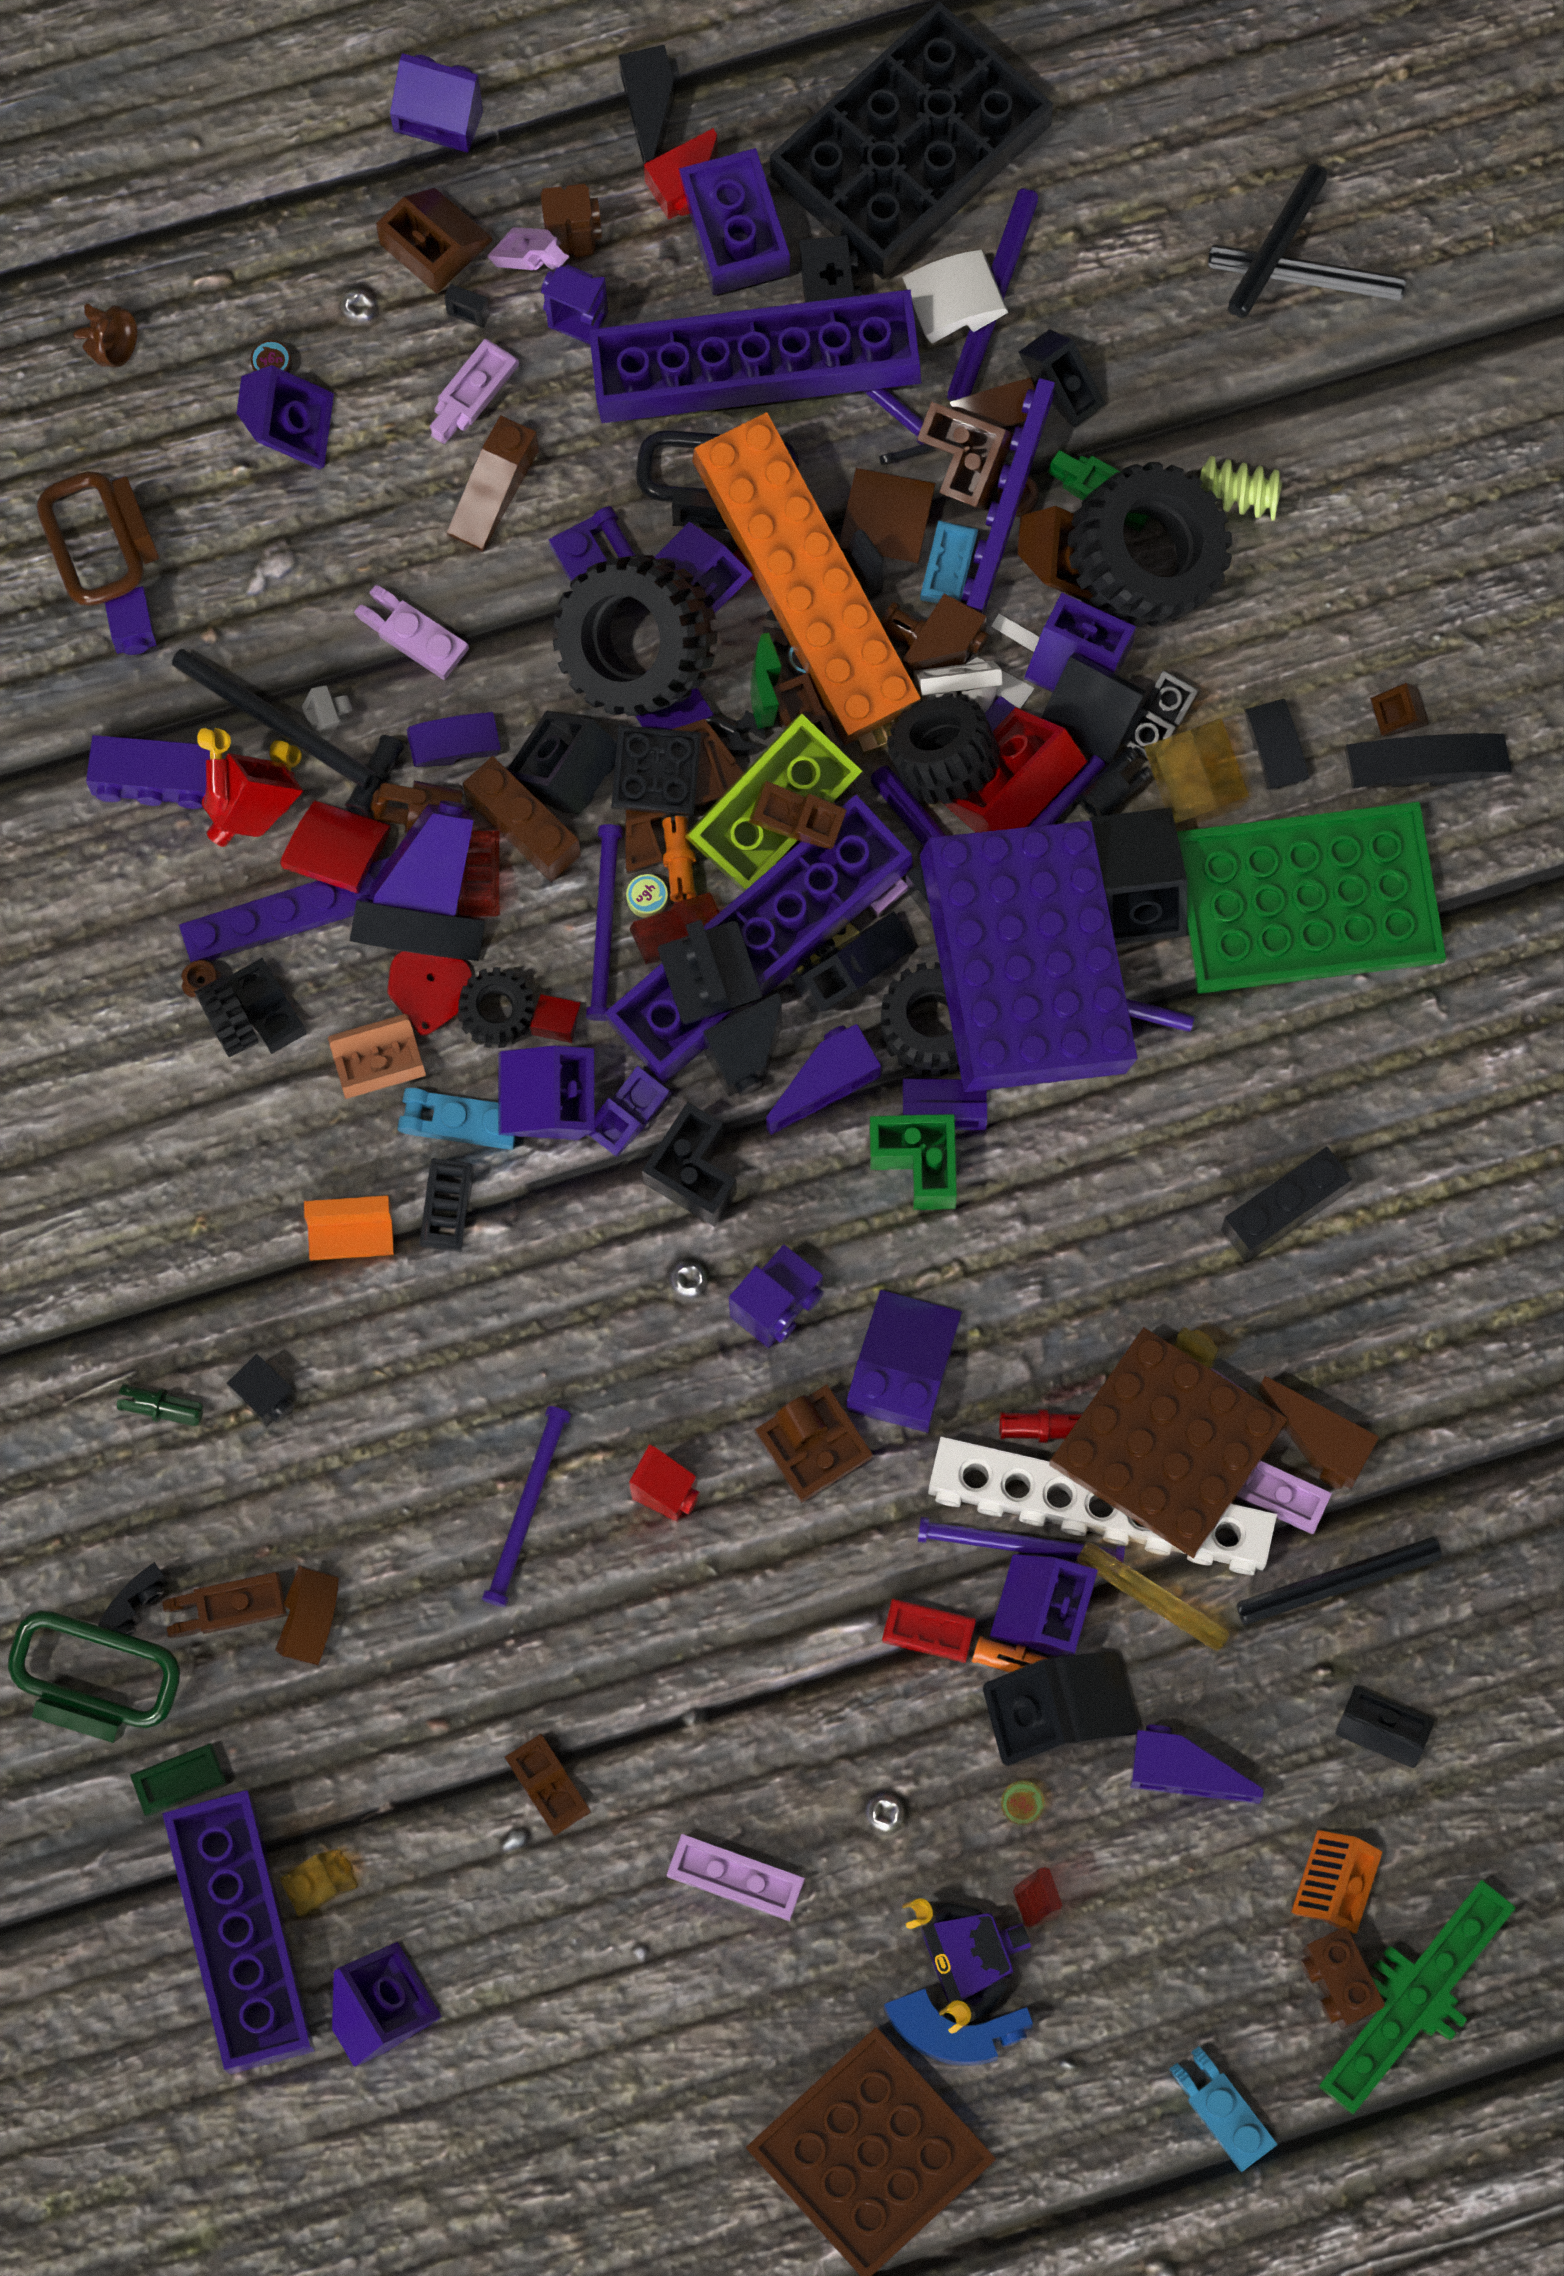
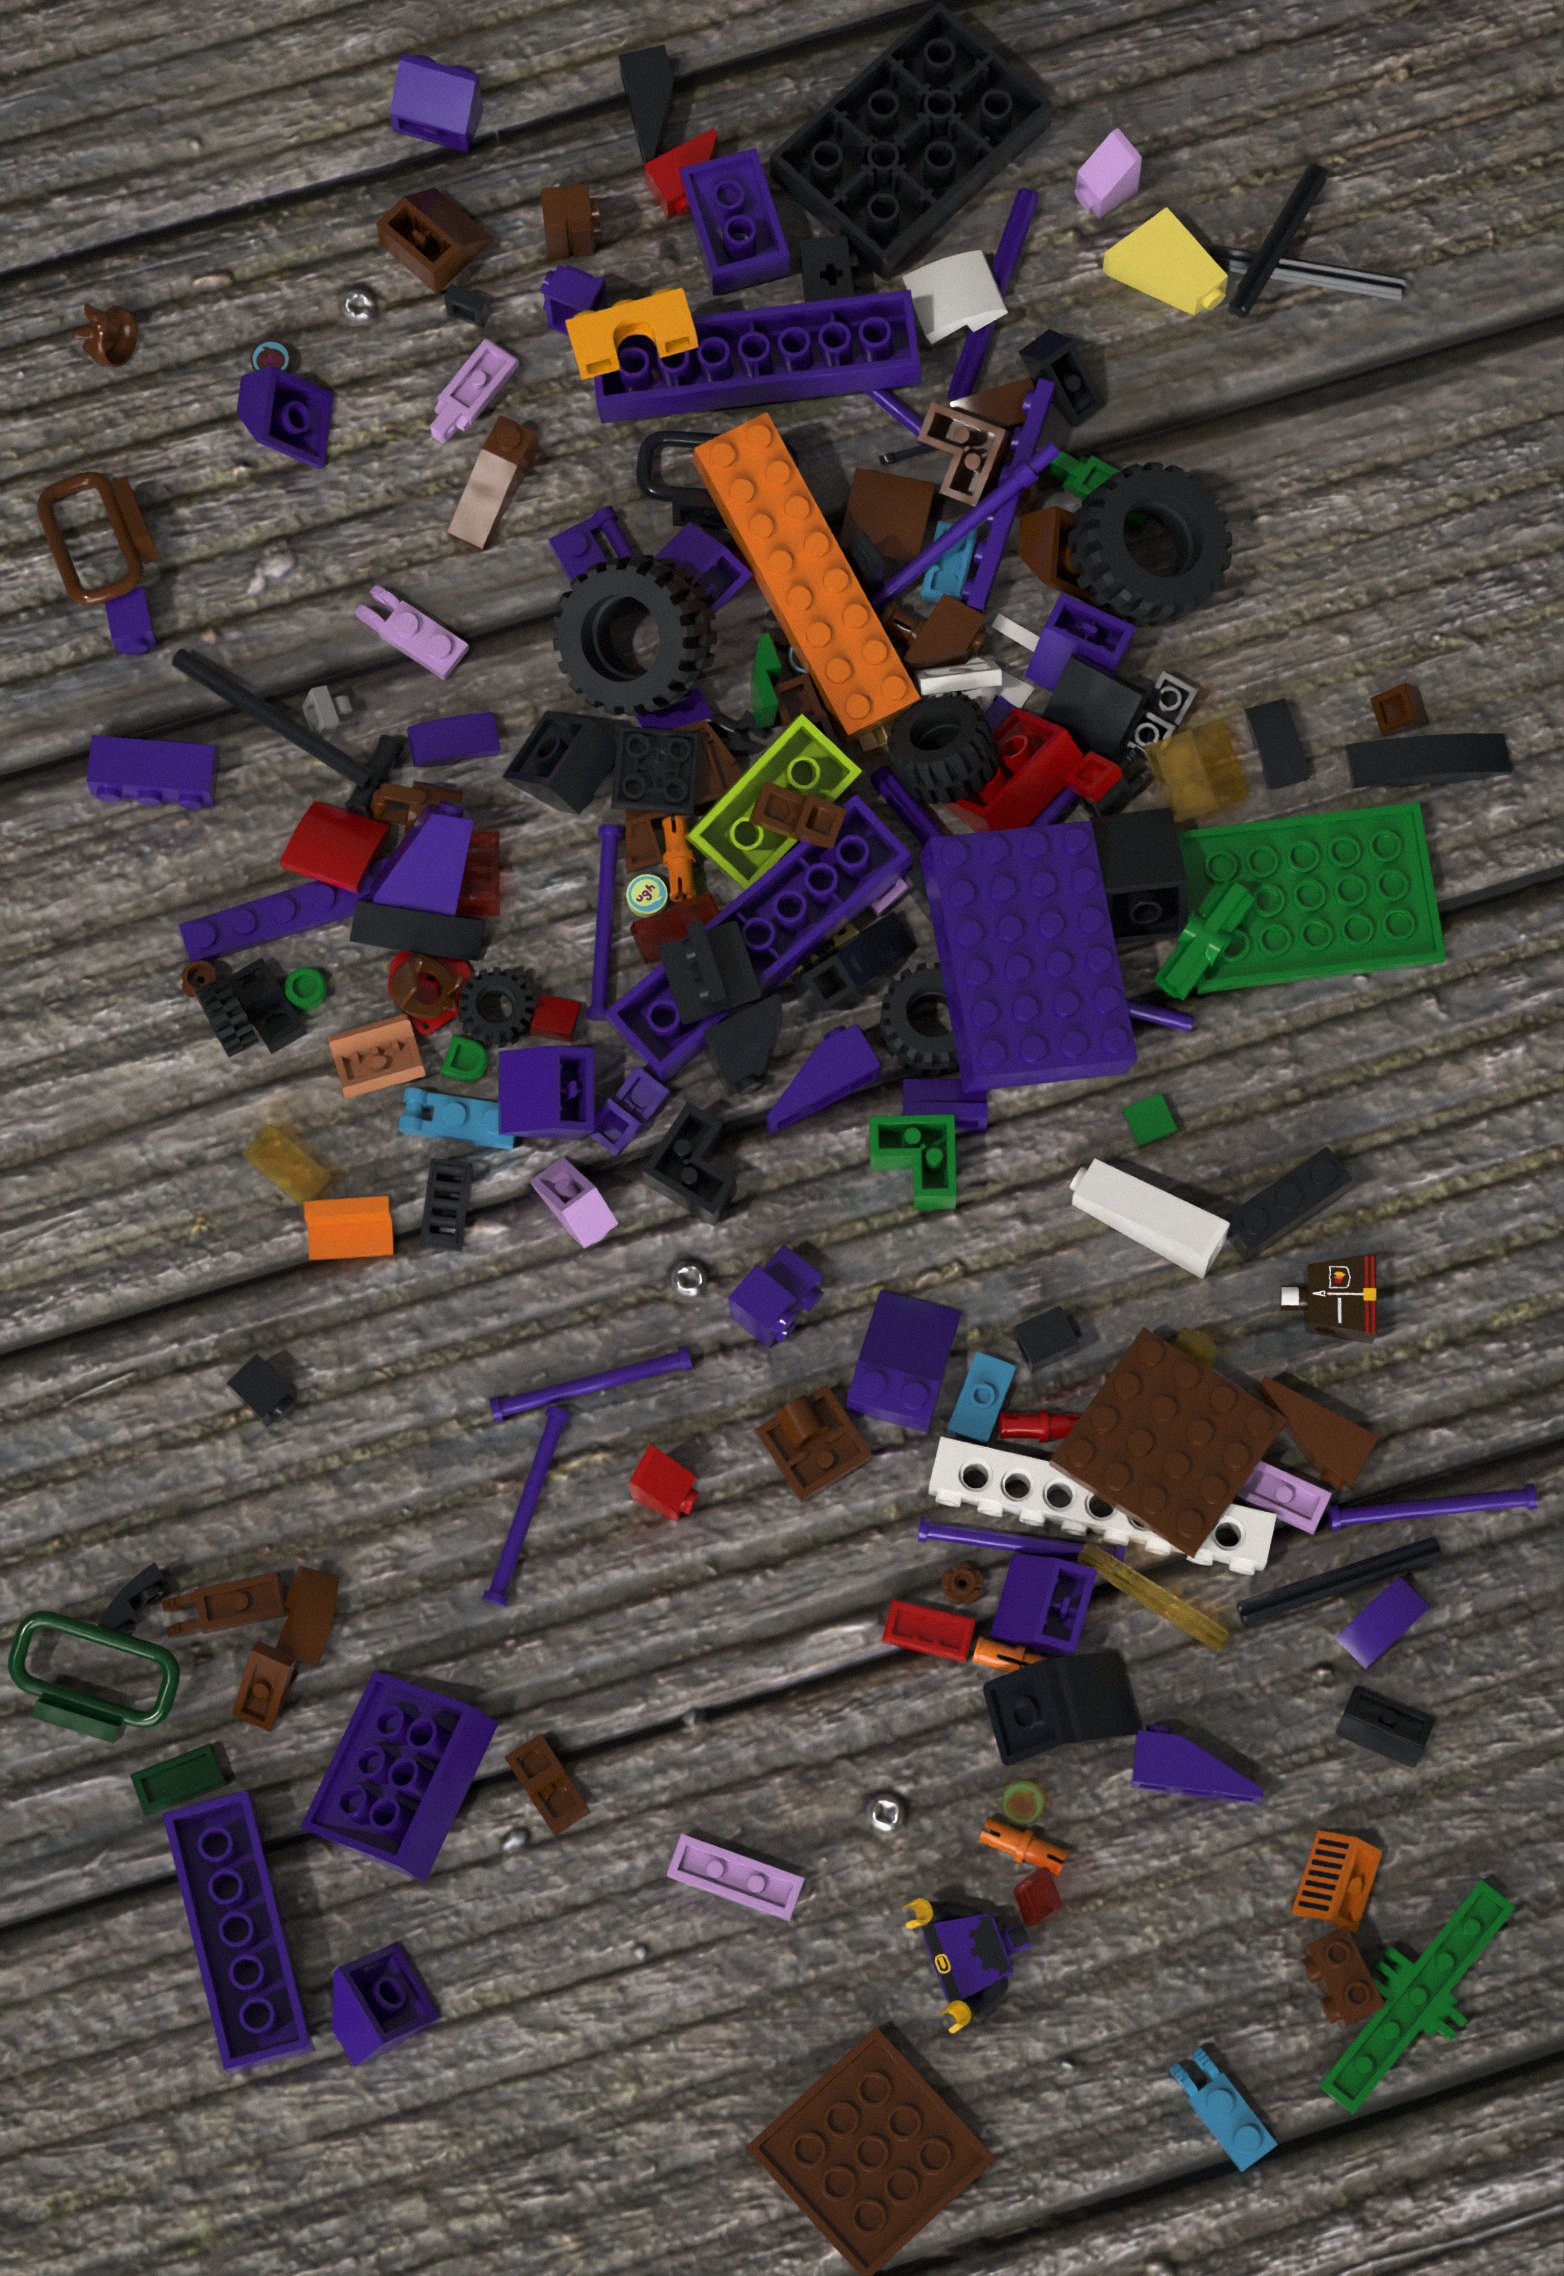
dark green axle [117,1383,203,1427] -> none
red torso [197,728,303,847] -> none
clear yellow bracket [279,1849,359,1917] -> none
reddish brown brick [463,756,581,882] -> none
lavender hinge [488,227,569,270] -> none
blue arch [883,1989,1033,2066] -> none
yellowish green piece [1200,456,1283,521] -> none
none -> reddish brown slope [232,1641,298,1732]
none -> clear yellow plate [242,1123,333,1210]
none -> green tile [284,967,327,1011]
none -> dark purple slope [300,1670,499,1882]
none -> reddish brown piece [390,953,464,1019]
none -> green tile [440,1034,488,1083]
none -> dark purple bar [489,1345,693,1423]
none -> lavender slope [530,1157,618,1249]
none -> light orange arch [565,287,699,380]
none -> dark purple bar [868,441,1061,614]
none -> reddish brown plate [941,1562,984,1604]
none -> dark azure plate [947,1351,1016,1447]
none -> orange pin [978,1816,1069,1876]
none -> black brick [1013,1306,1082,1374]
none -> red tile [1063,751,1123,803]
none -> white slope [1069,1159,1230,1279]
none -> lavender slope [1075,128,1142,219]
none -> light yellow slope [1103,207,1228,316]
none -> green tile [1122,1093,1178,1149]
none -> green piece [1155,879,1255,1000]
none -> dark brown torso [1280,1255,1377,1344]
none -> dark purple bar [1328,1484,1537,1531]
none -> dark purple slope [1335,1575,1431,1669]

